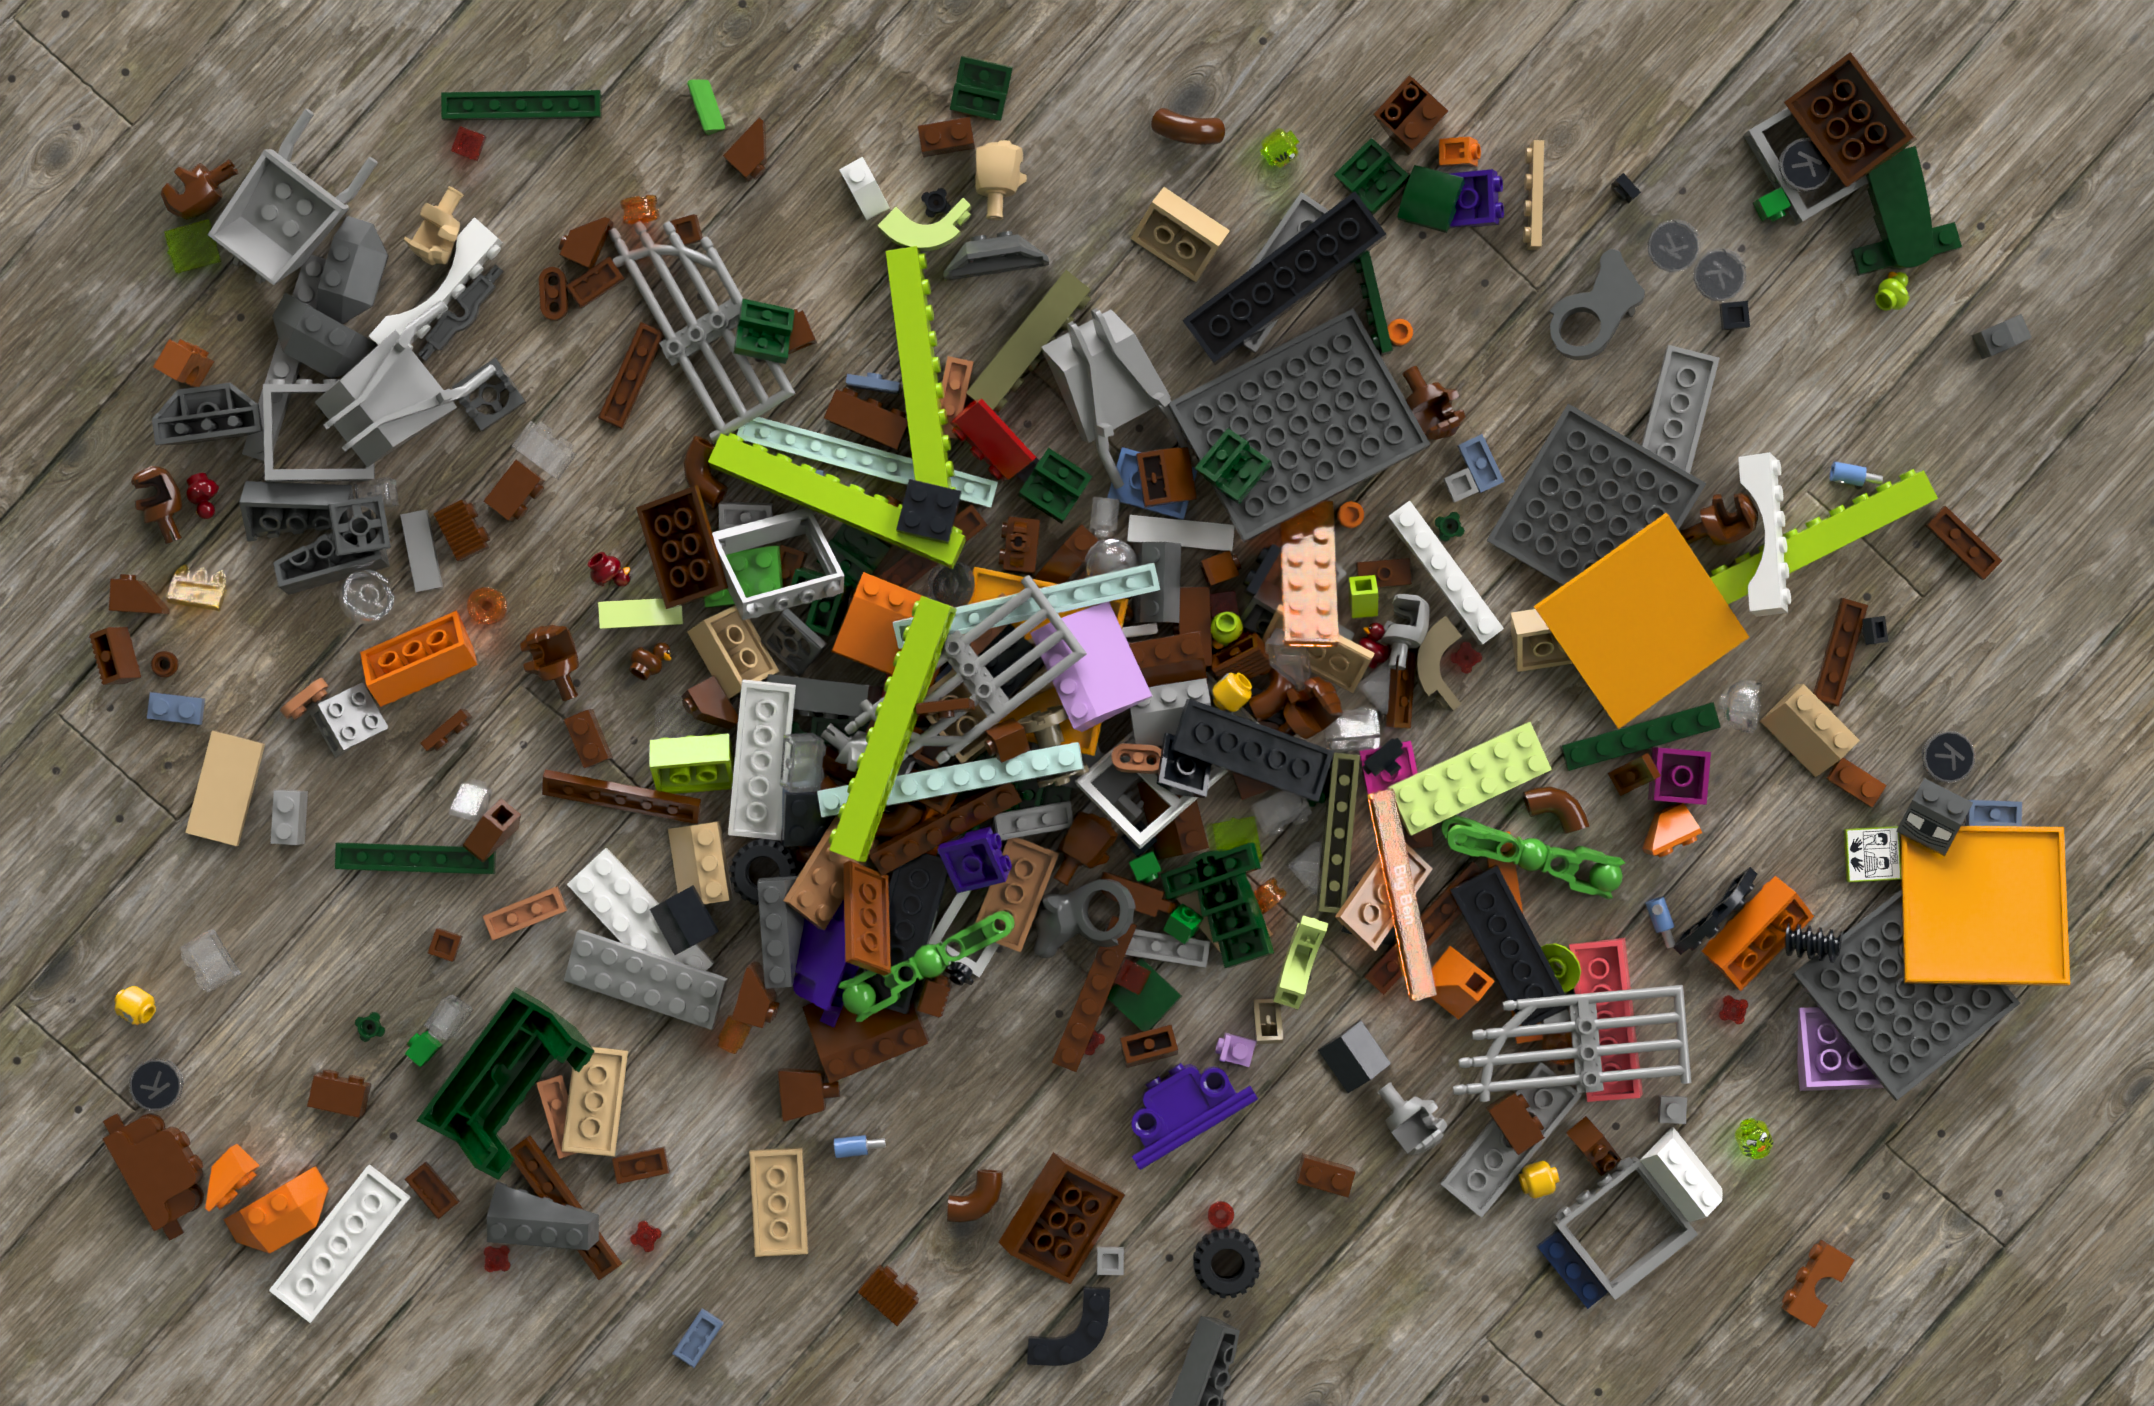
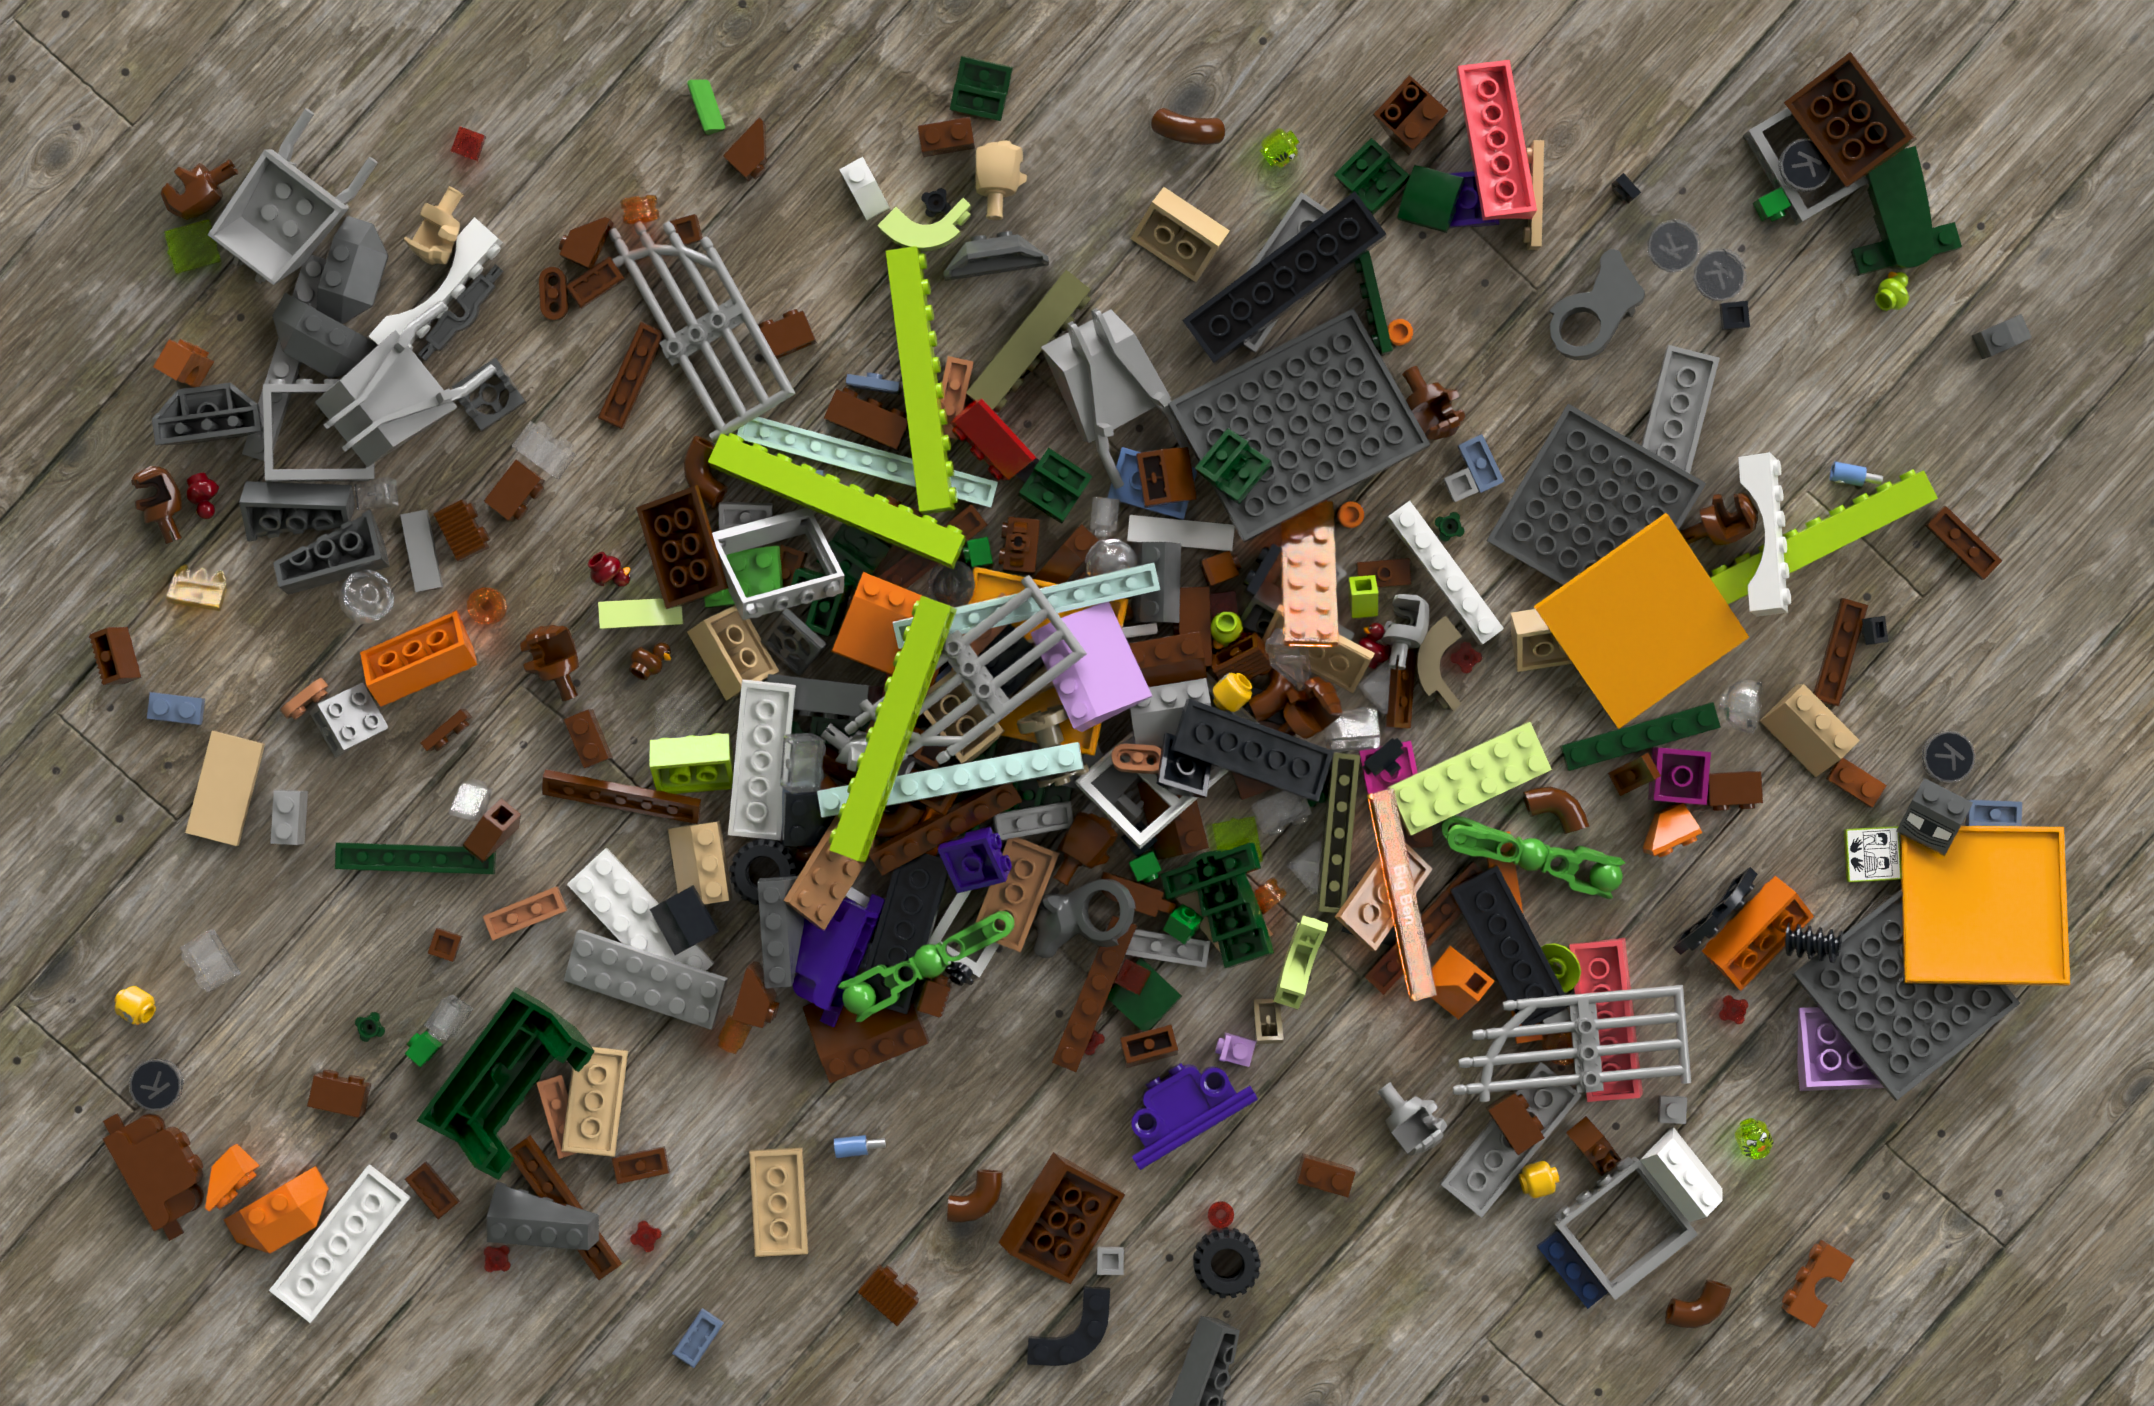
reddish brown slope [109,574,170,614] -> none
reddish brown plate [151,651,179,678] -> none
dark grey piece [327,495,391,556] -> none
dark green plate [441,90,602,121] -> none
reddish brown slope [681,676,739,730] -> none
dark green slope [733,298,795,364] -> none
reddish brown torso [778,1068,840,1121] -> none
dark orange tile [843,861,891,976] -> none
black plate [896,479,962,544] -> none
reddish brown plate [916,698,975,719] -> none
reddish brown brick [984,718,1030,763] -> none
black slope [1318,1020,1391,1093] -> none
orange bracket [1439,137,1481,167] -> none
medium blue piece [1645,896,1675,948] -> none
none -> green plate [963,537,993,568]
none -> coral arch [1456,60,1537,220]
none -> reddish brown cylinder [1665,1279,1732,1328]
none -> reddish brown brick [1707,771,1763,811]

